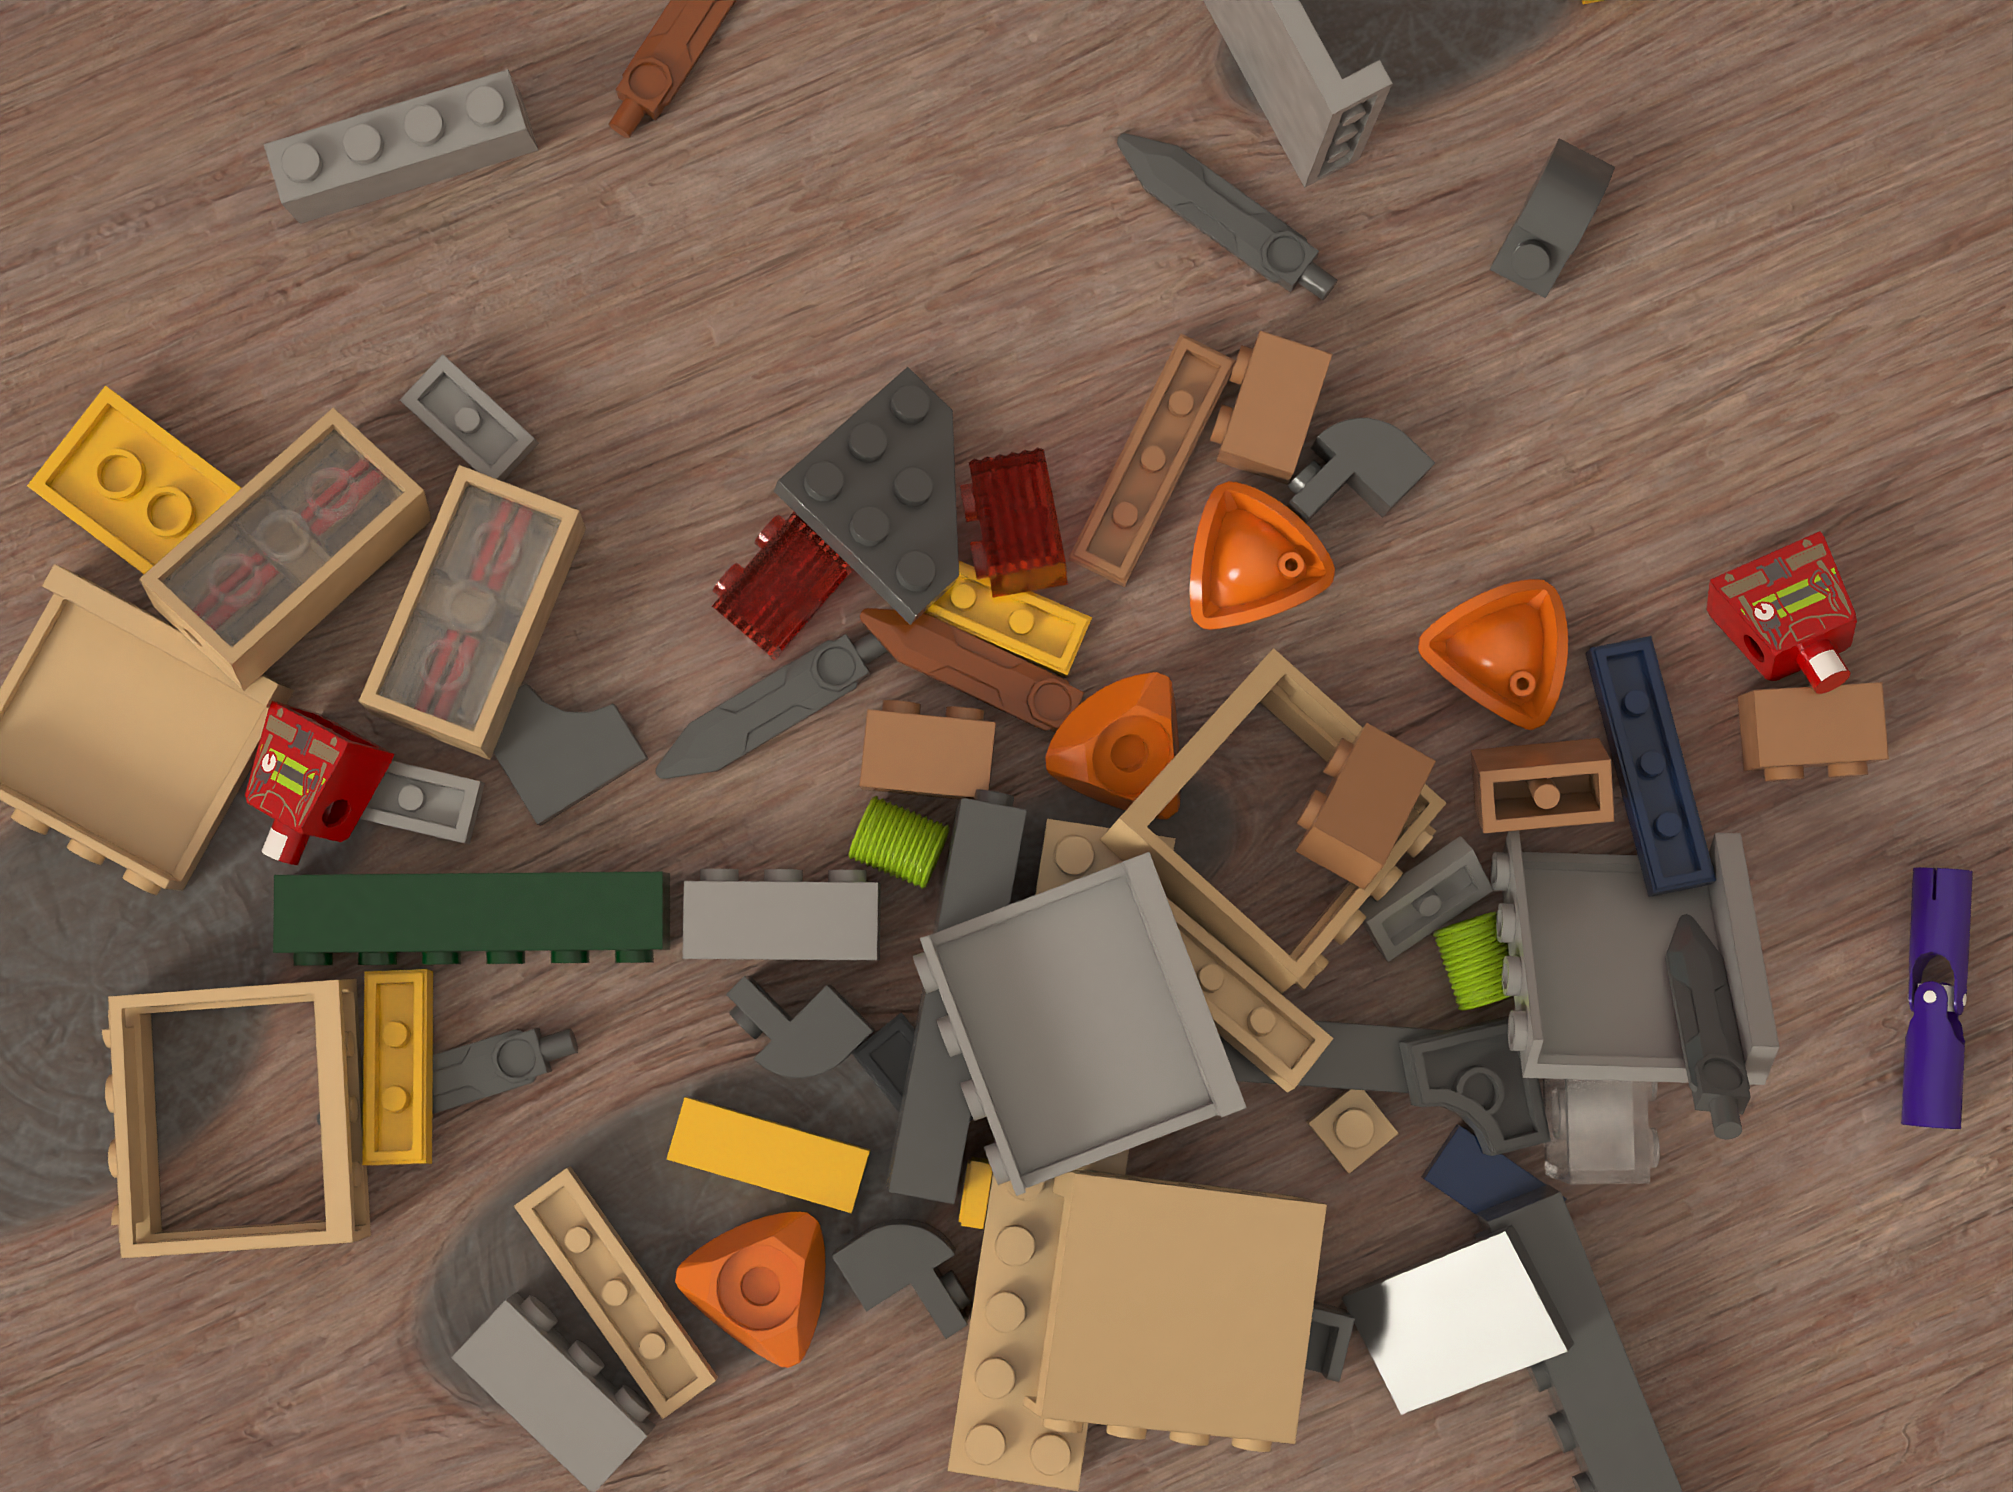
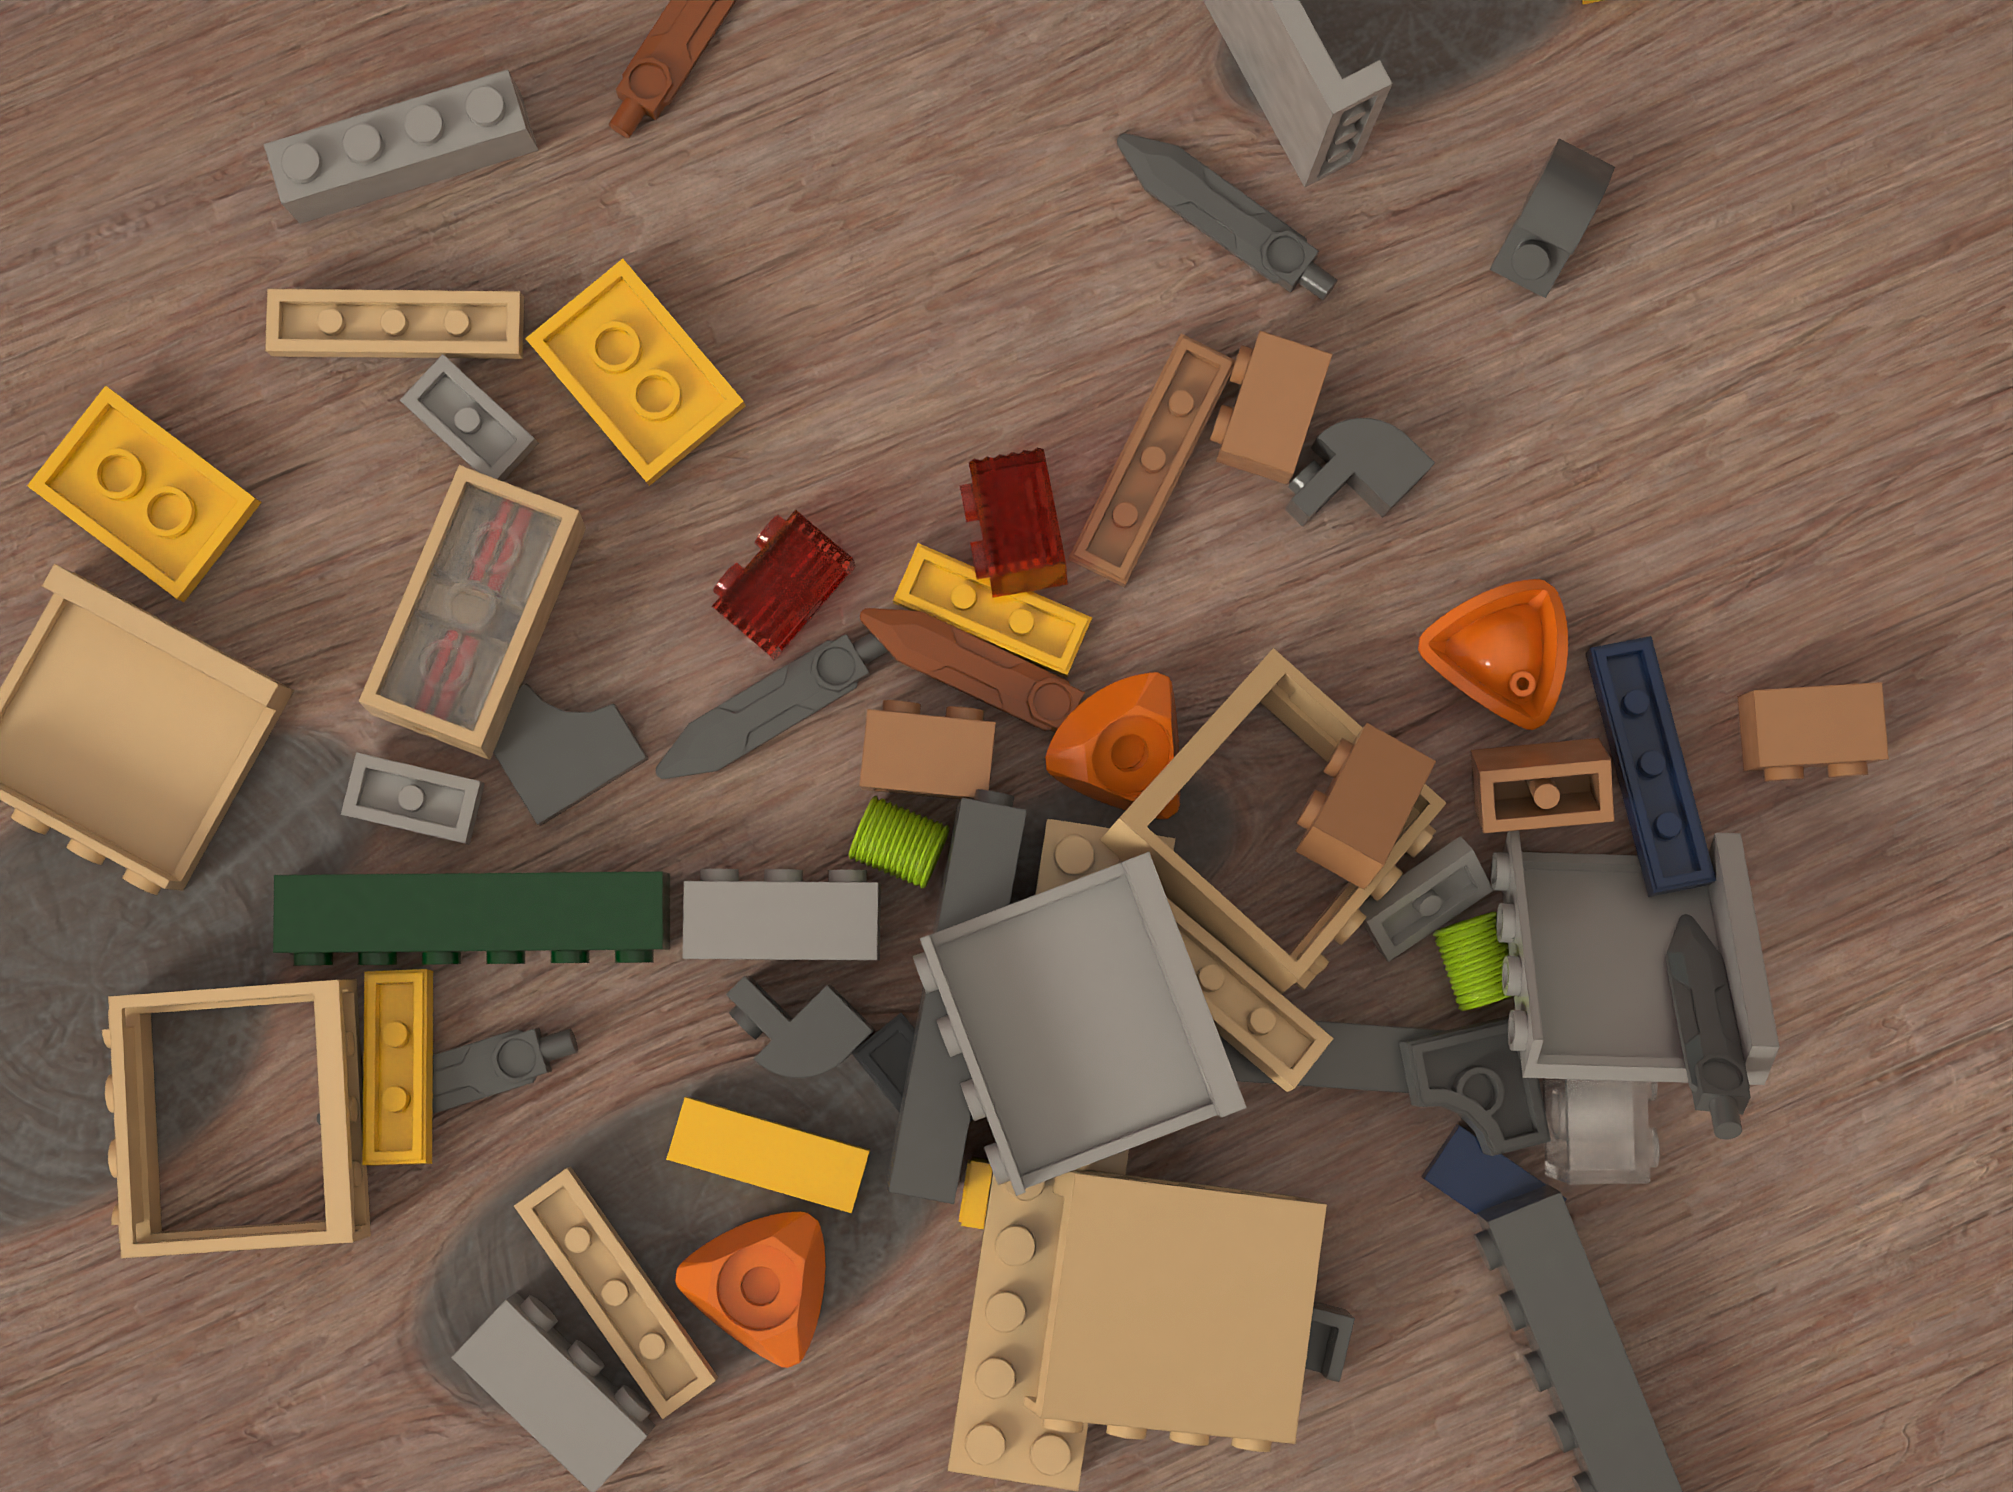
brick [139,408,432,691] -> none
red torso [245,701,395,865] -> none
dark grey plate [774,367,959,625] -> none
dark grey brick [832,1219,972,1339] -> none
orange hat [1190,481,1335,630] -> none
tan plate [1306,1089,1399,1174] -> none
tile [1342,1224,1574,1415] -> none
red torso [1706,531,1857,694] -> none
dark purple piece [1901,867,1973,1129] -> none
none -> tan plate [265,289,524,359]
none -> yellow plate [525,258,746,486]

